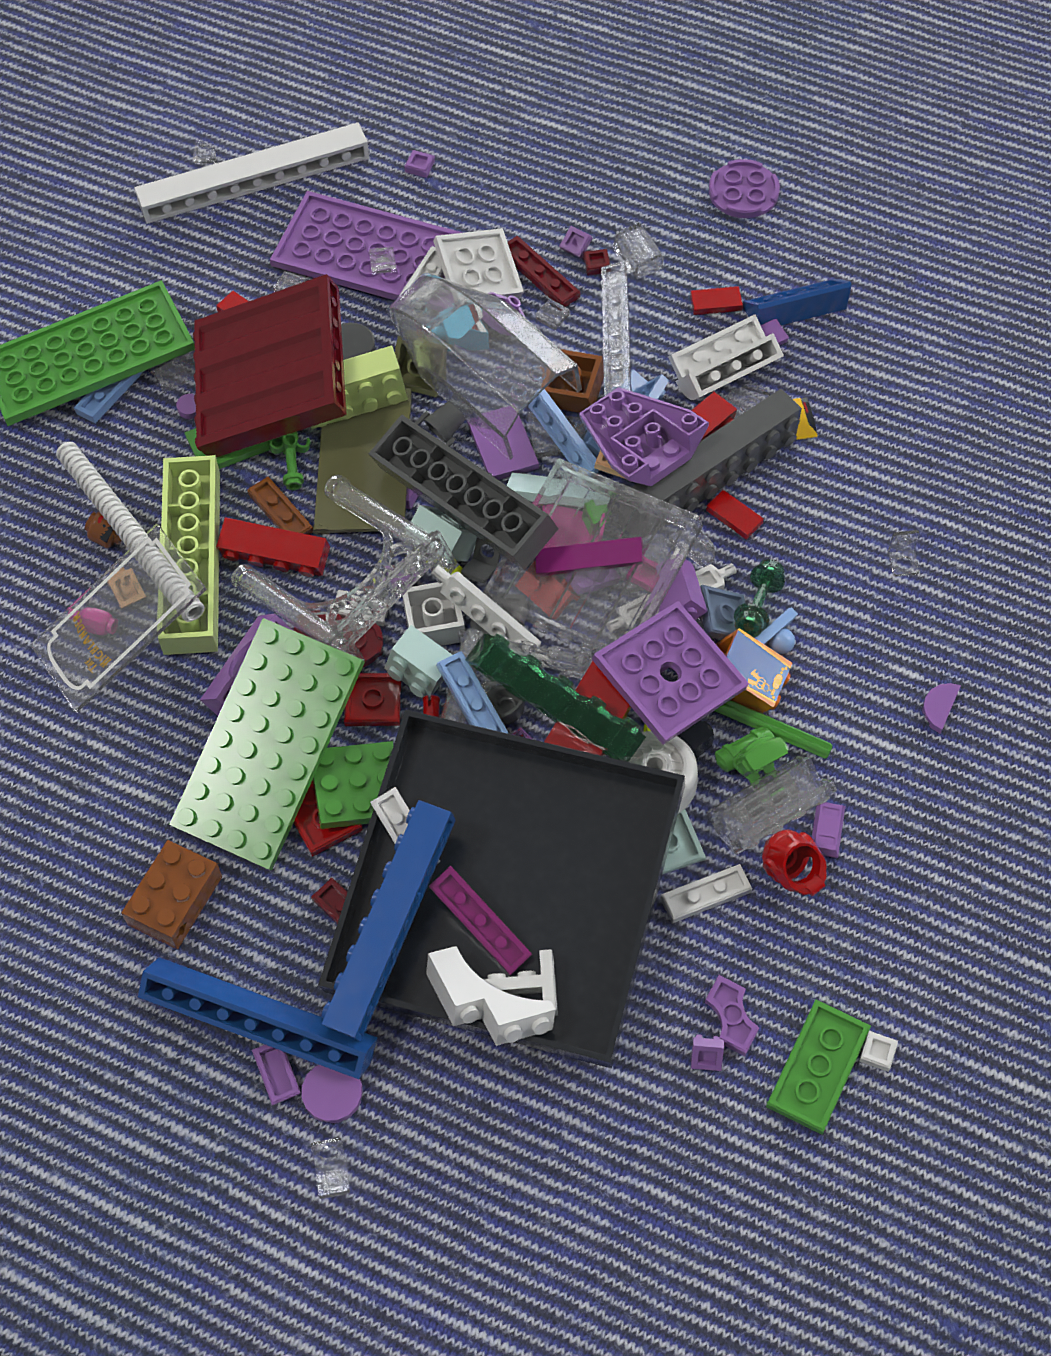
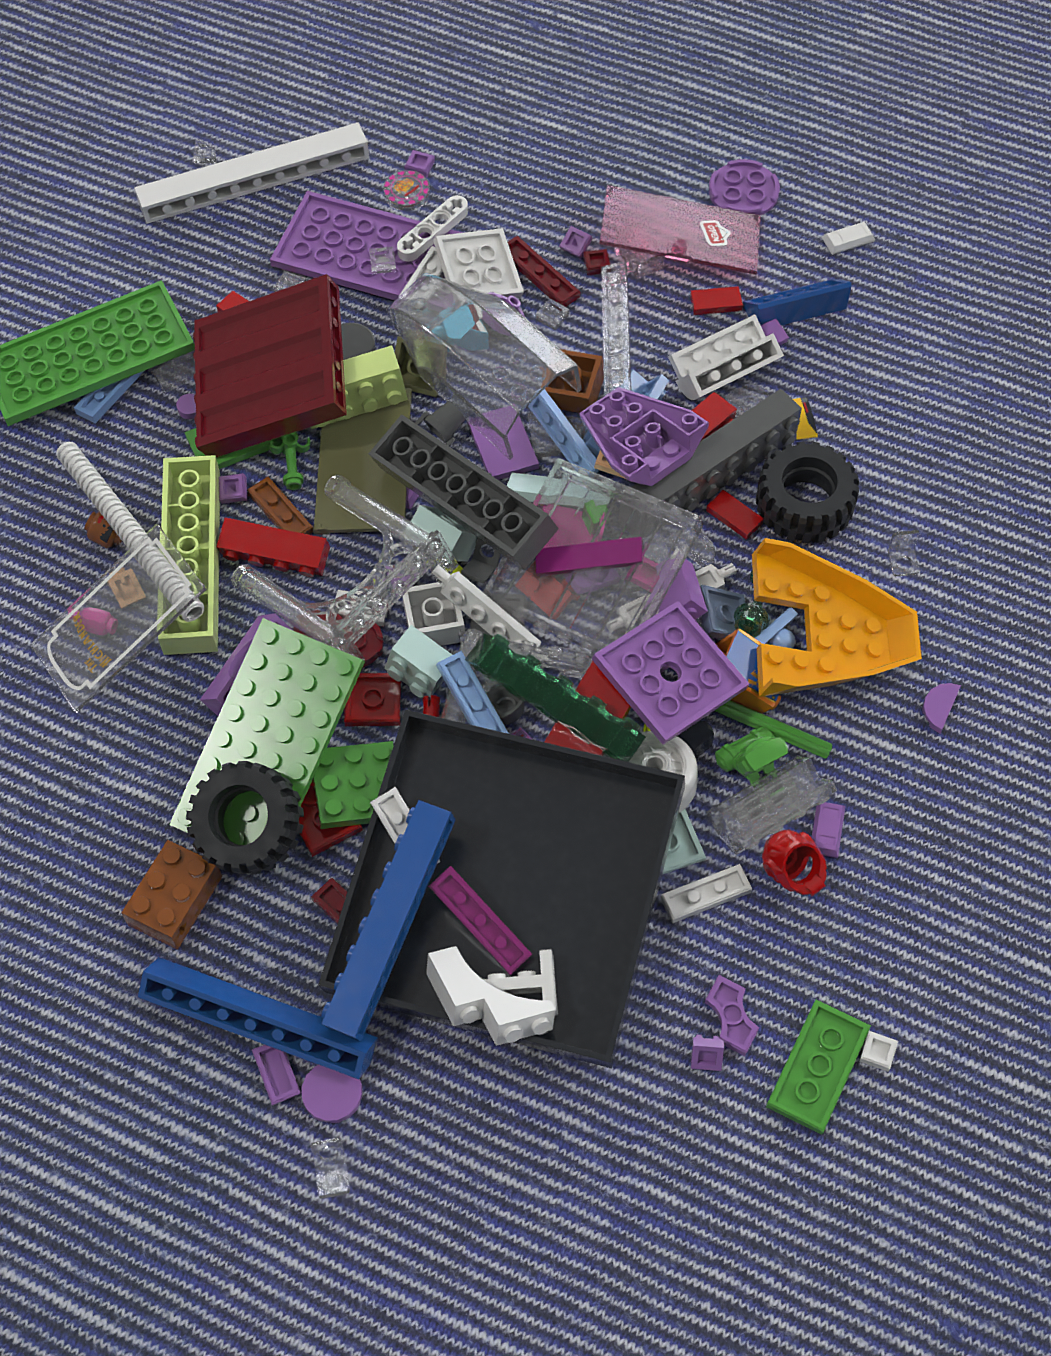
none -> black tyre [186,761,304,875]
none -> medium lavender tile [219,473,247,504]
none -> clear tile [383,170,430,211]
none -> white beam [397,195,468,262]
none -> clear pink door [599,185,761,275]
none -> light orange piece [752,538,922,697]
none -> black tyre [756,441,859,544]
none -> white tile [822,222,875,255]

